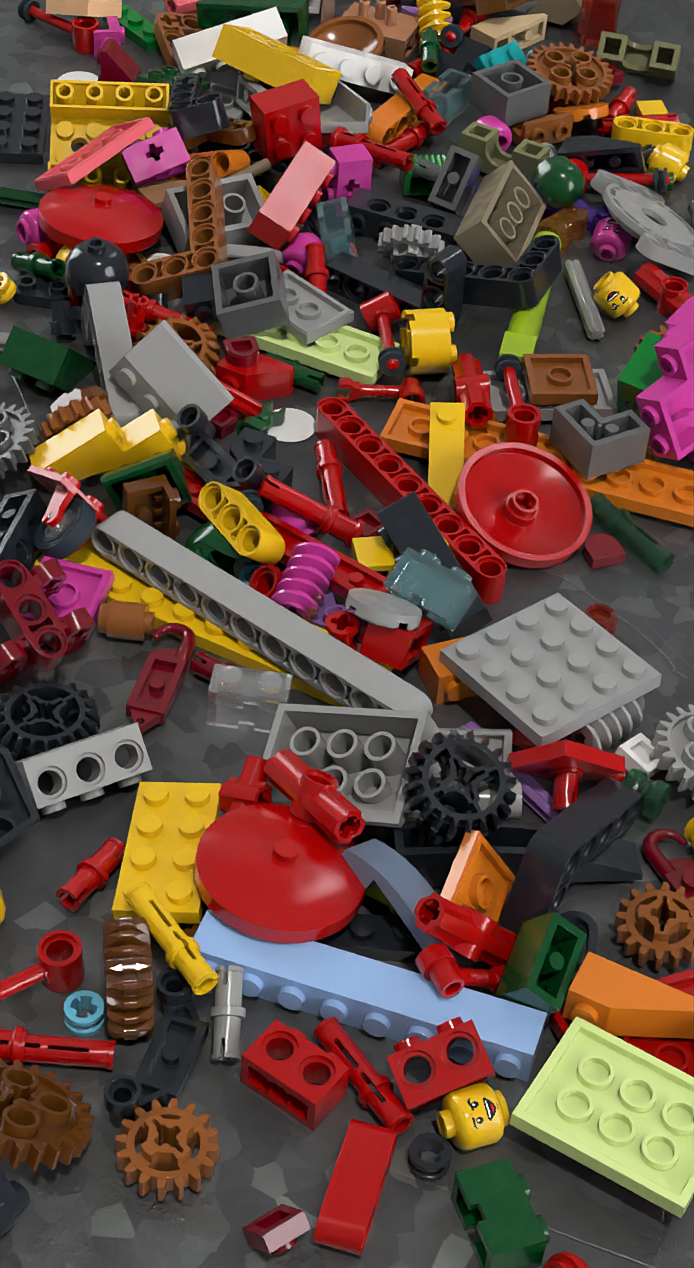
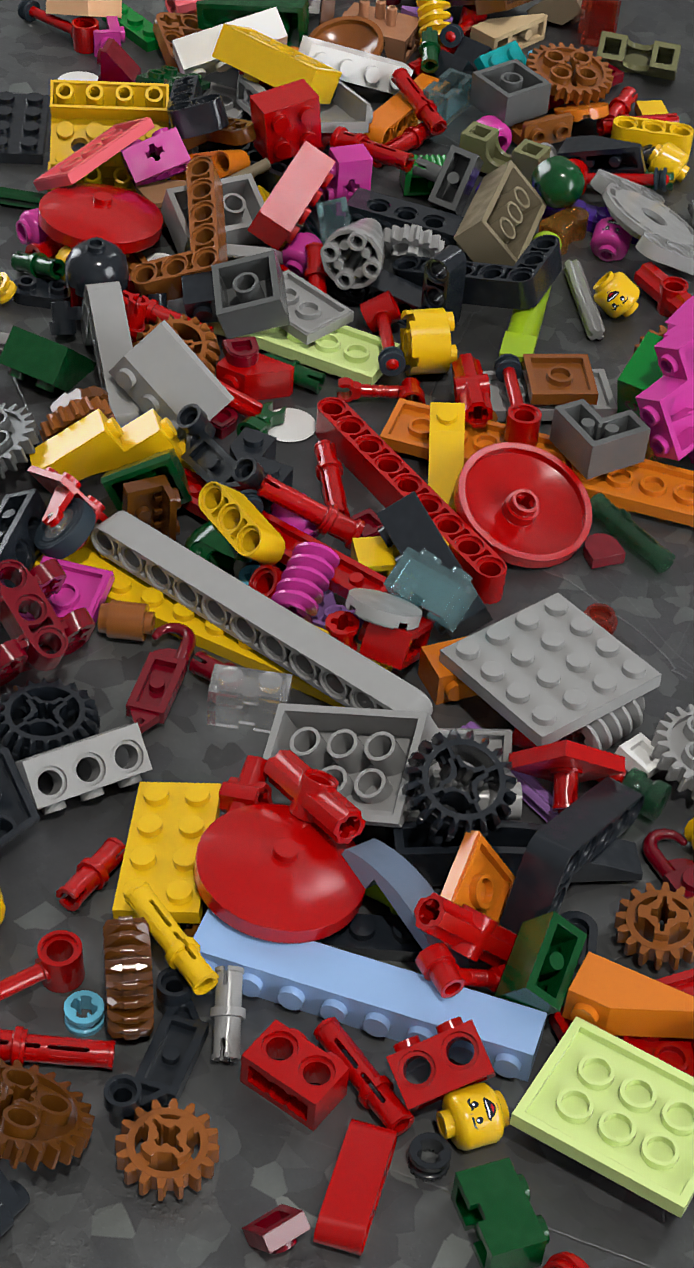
none -> light grey cone [320,218,384,290]

